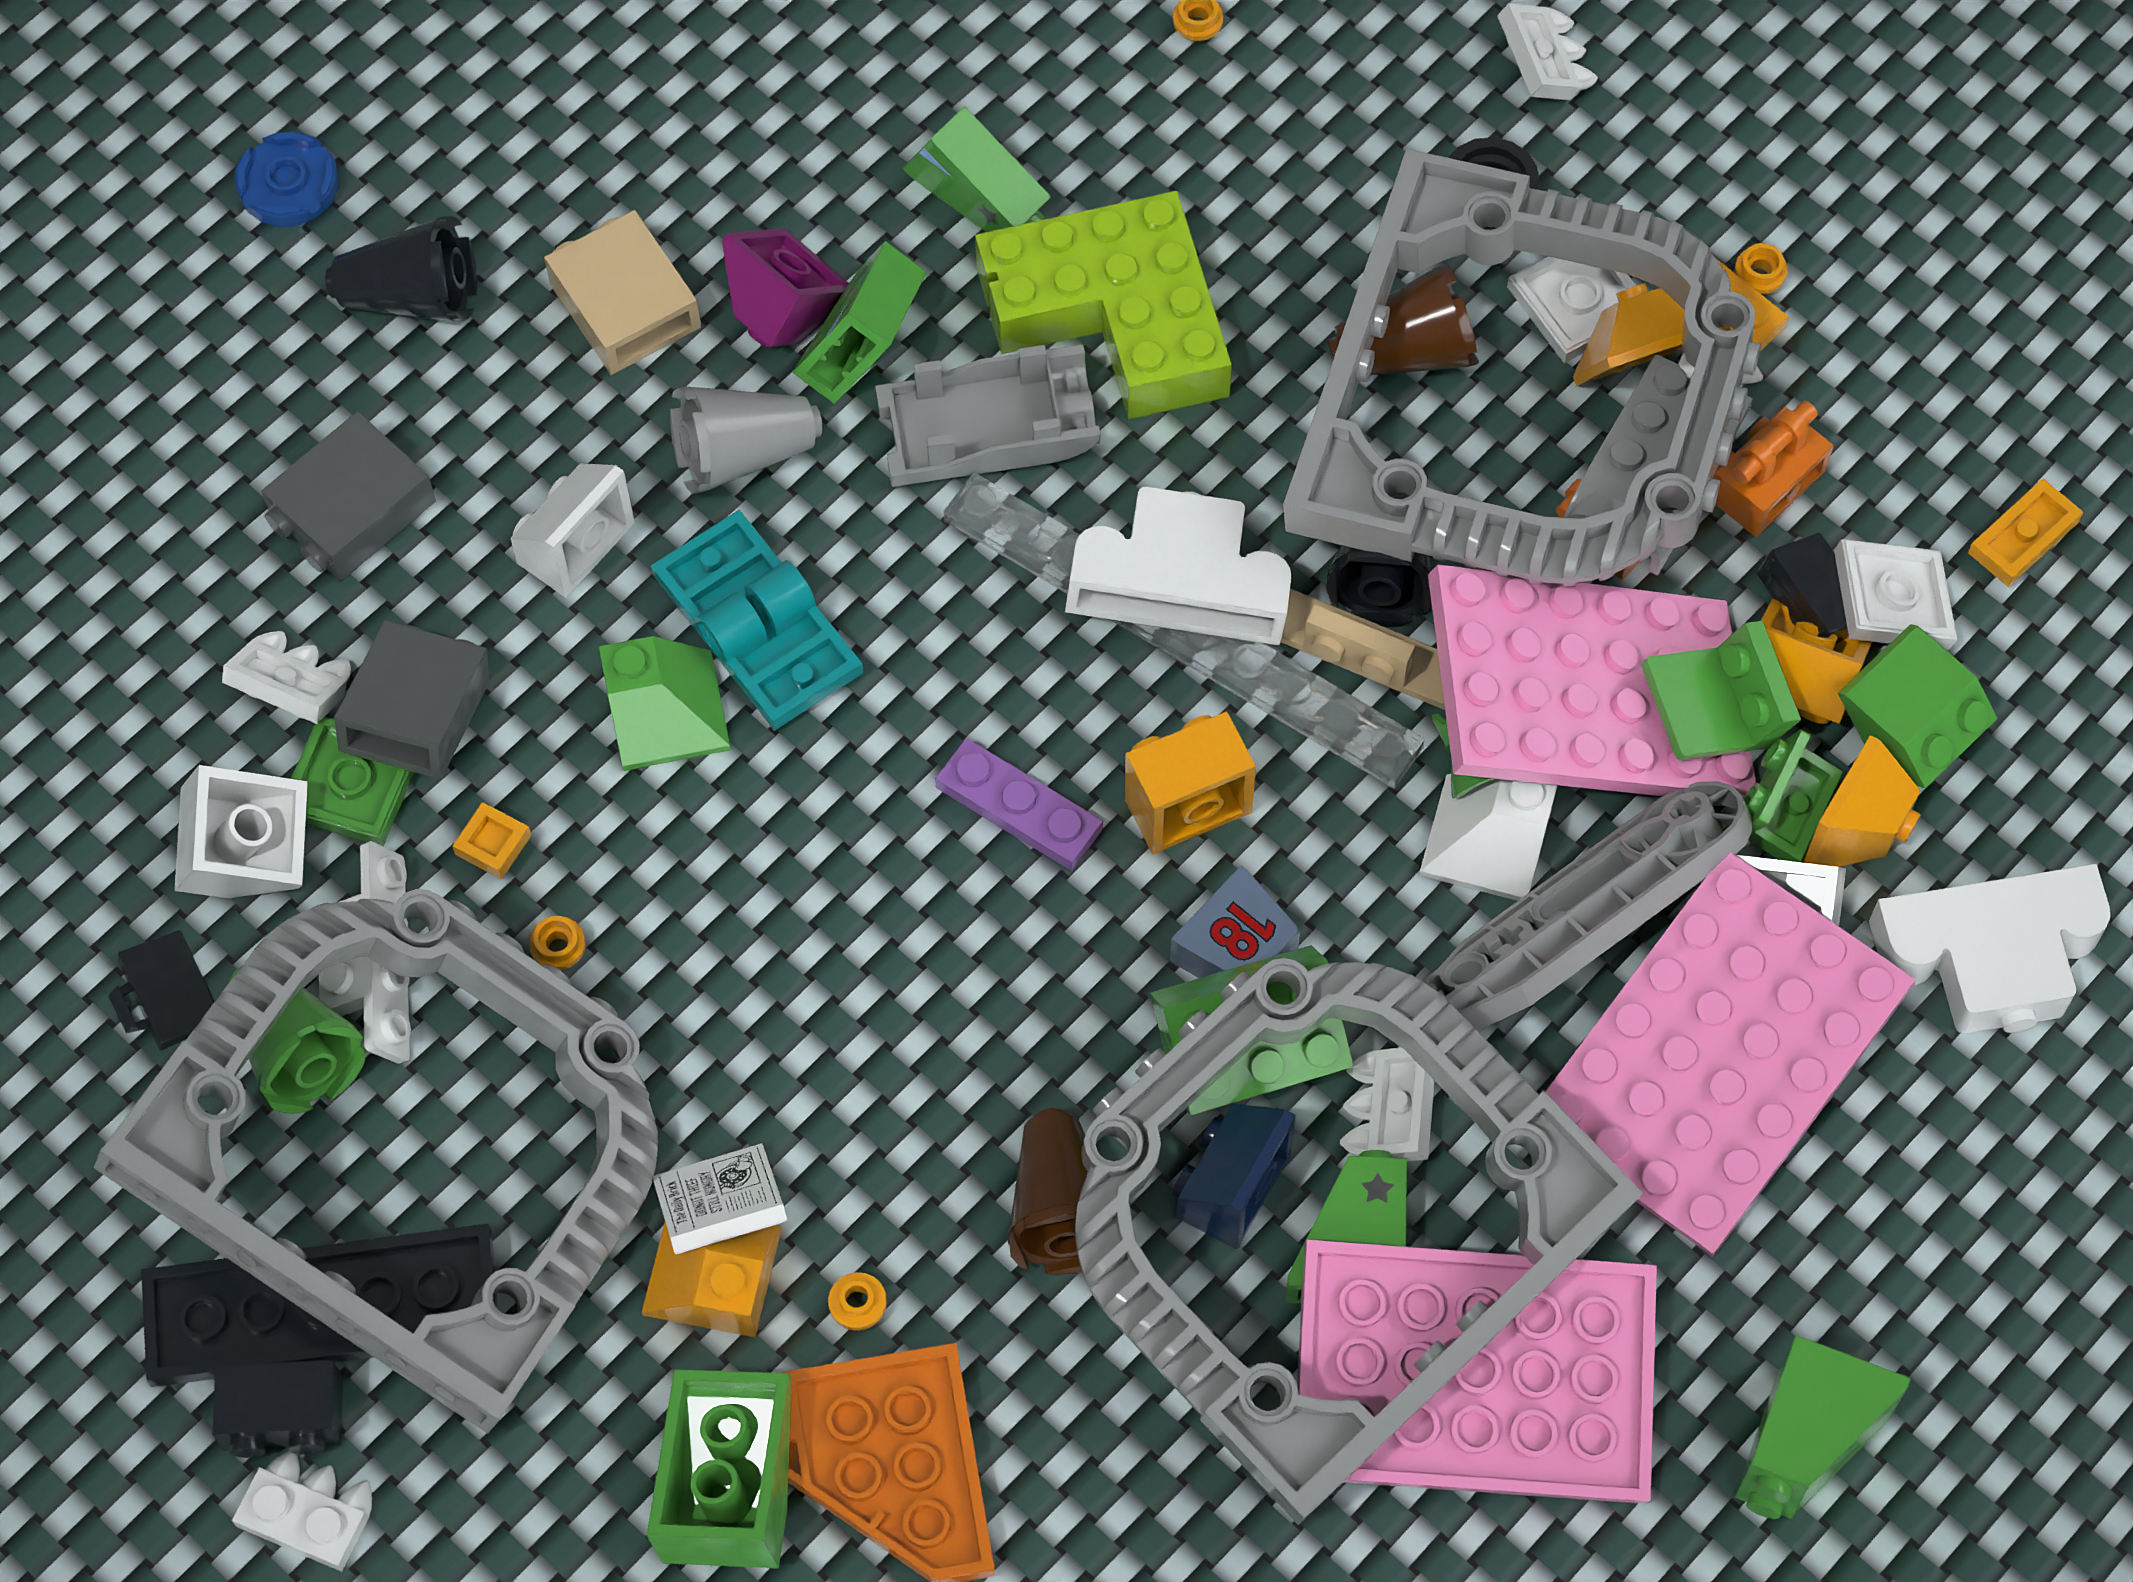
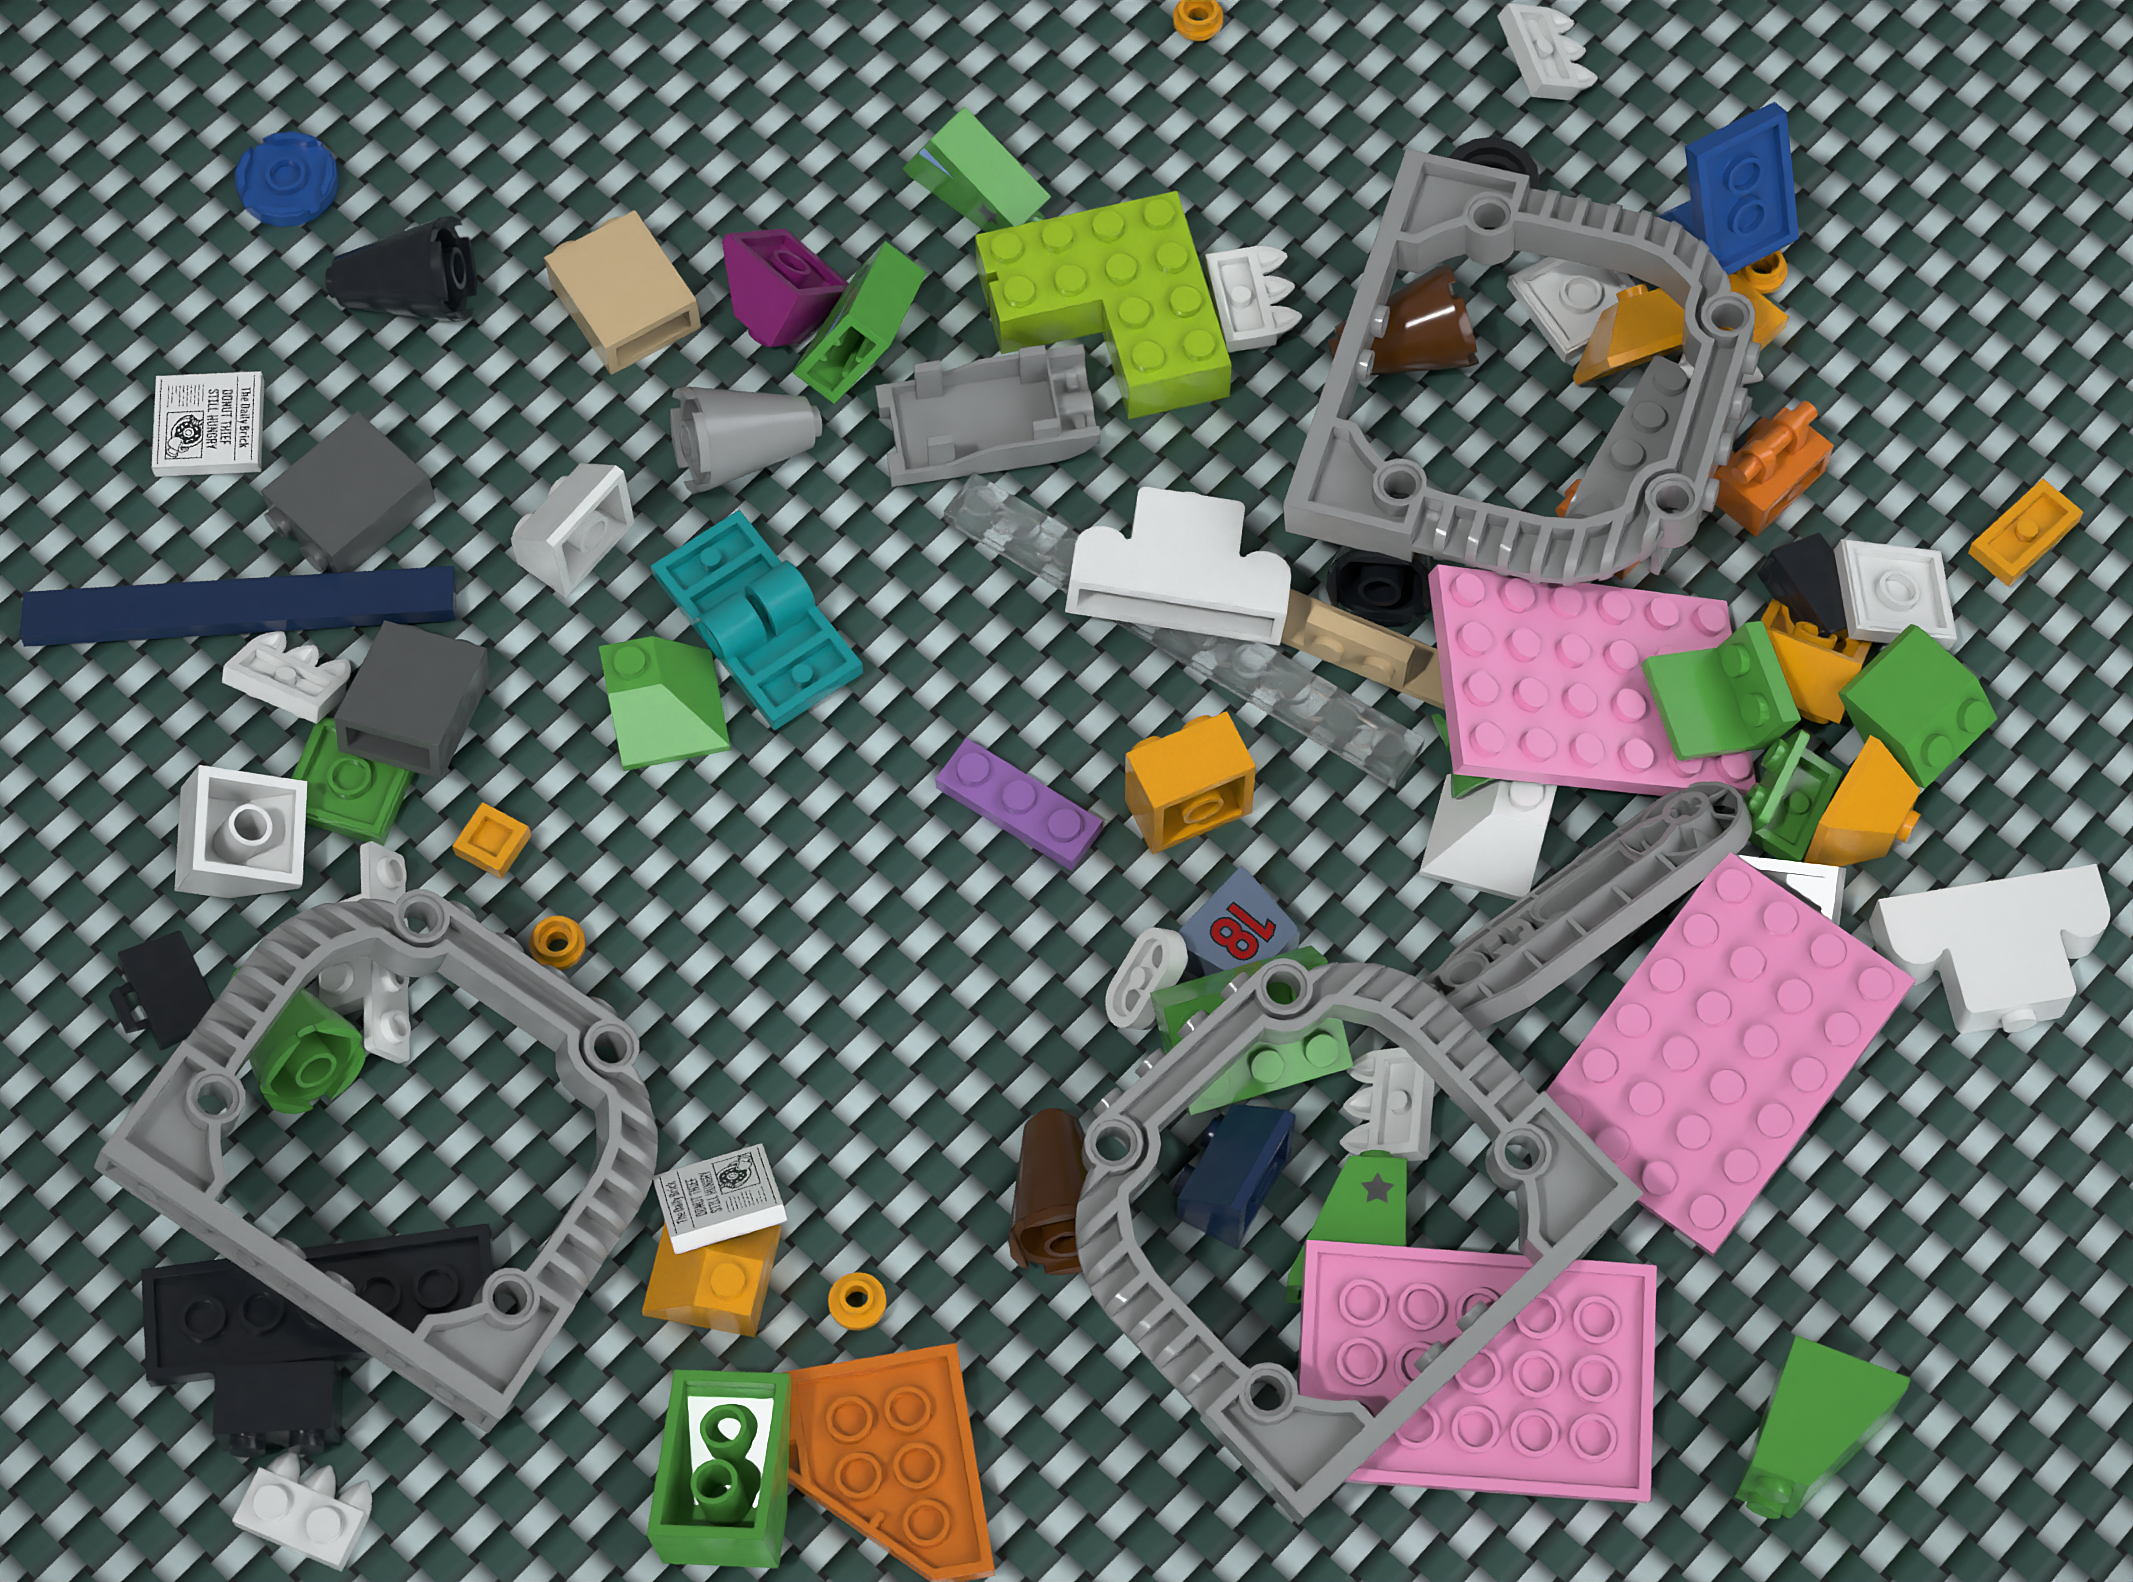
none -> dark blue tile [20,566,457,647]
none -> white tile [152,371,264,477]
none -> white plate [1105,927,1188,1030]
none -> white plate [1204,246,1302,353]
none -> blue bracket [1657,102,1799,276]

